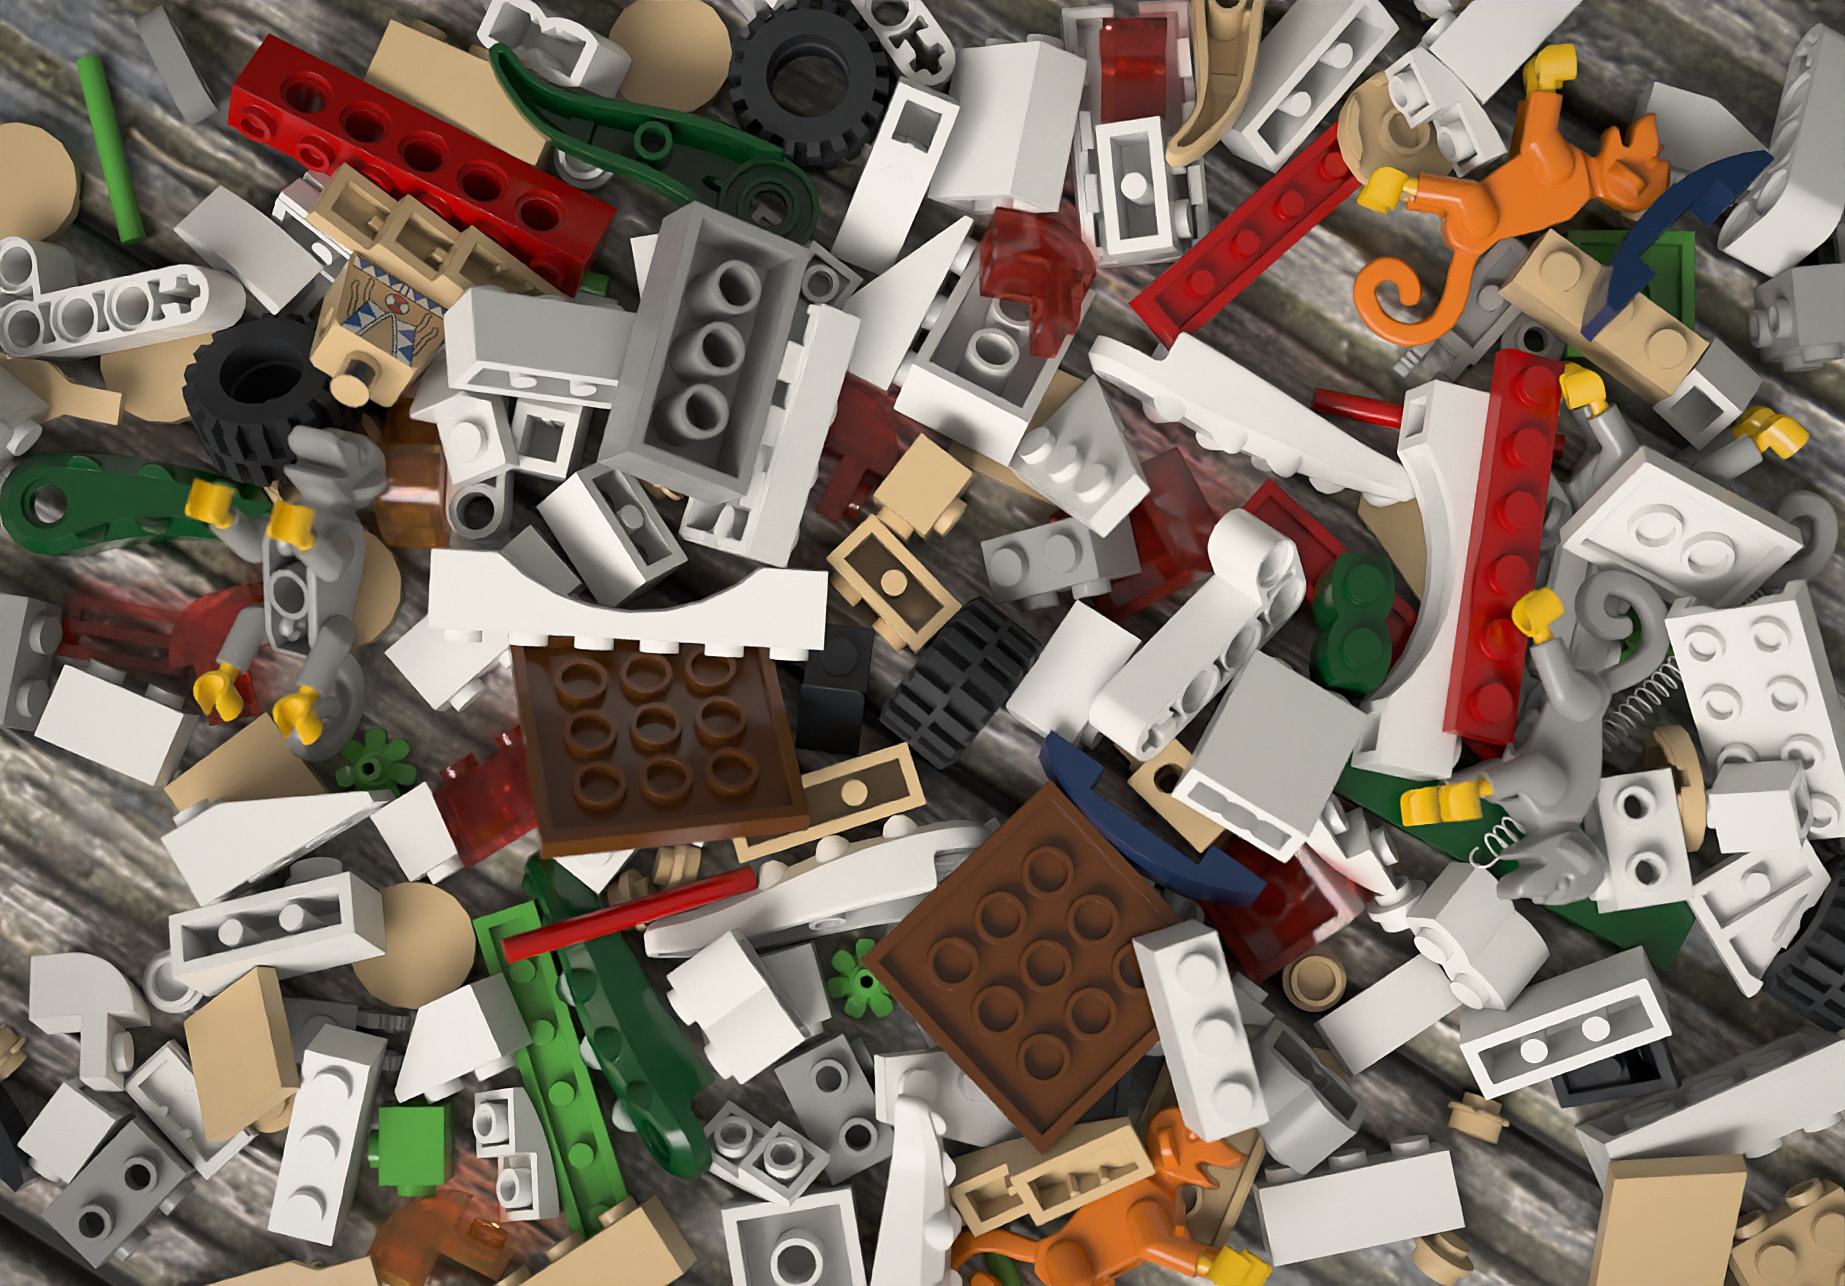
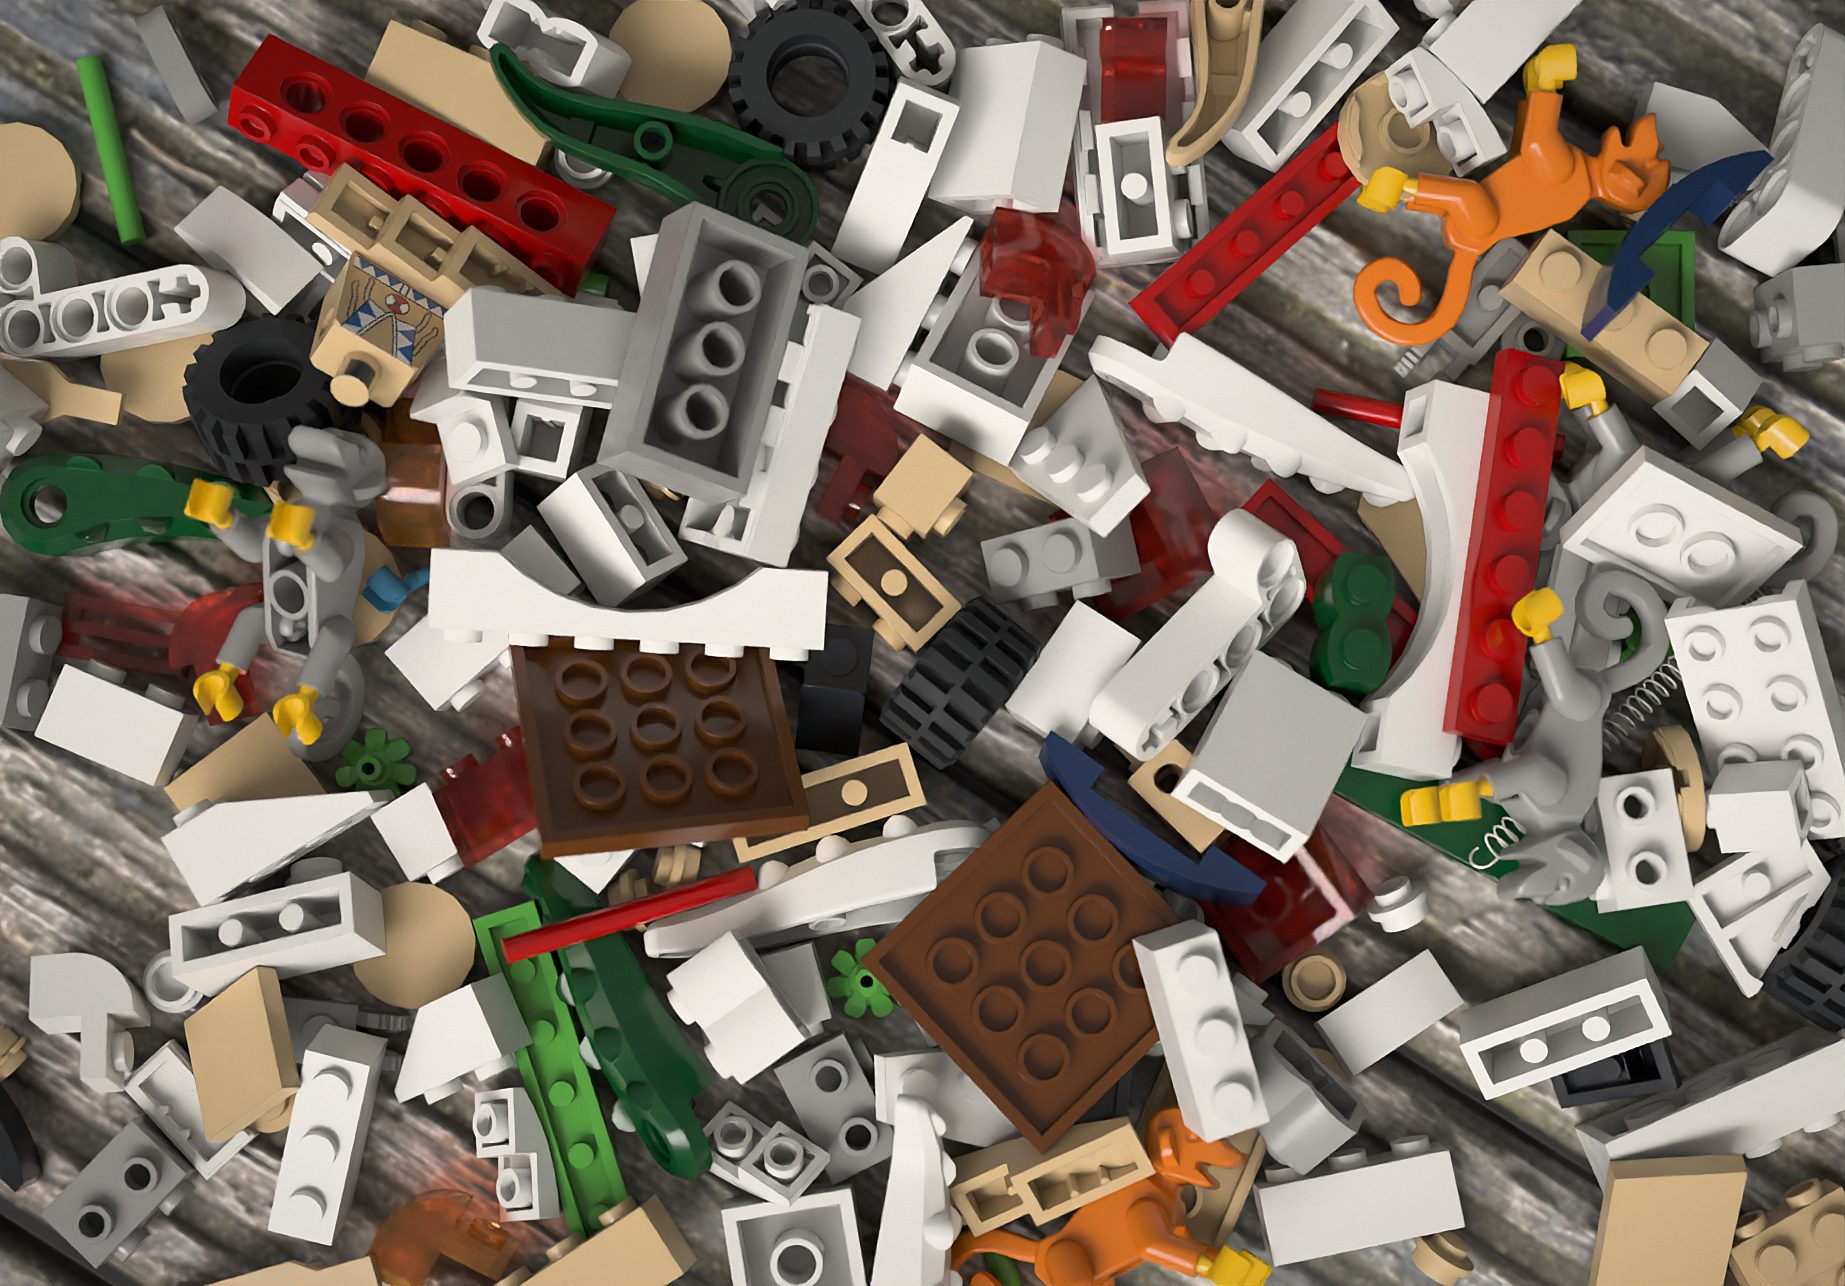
white brick [17,1076,133,1184] -> none
bright green brick [368,1099,454,1197] -> none
white slope [1306,794,1399,896] -> none
white brick [1406,862,1550,1011] -> none
tan plate [1447,1092,1510,1144] -> none
none -> dark azure hand [361,564,431,614]

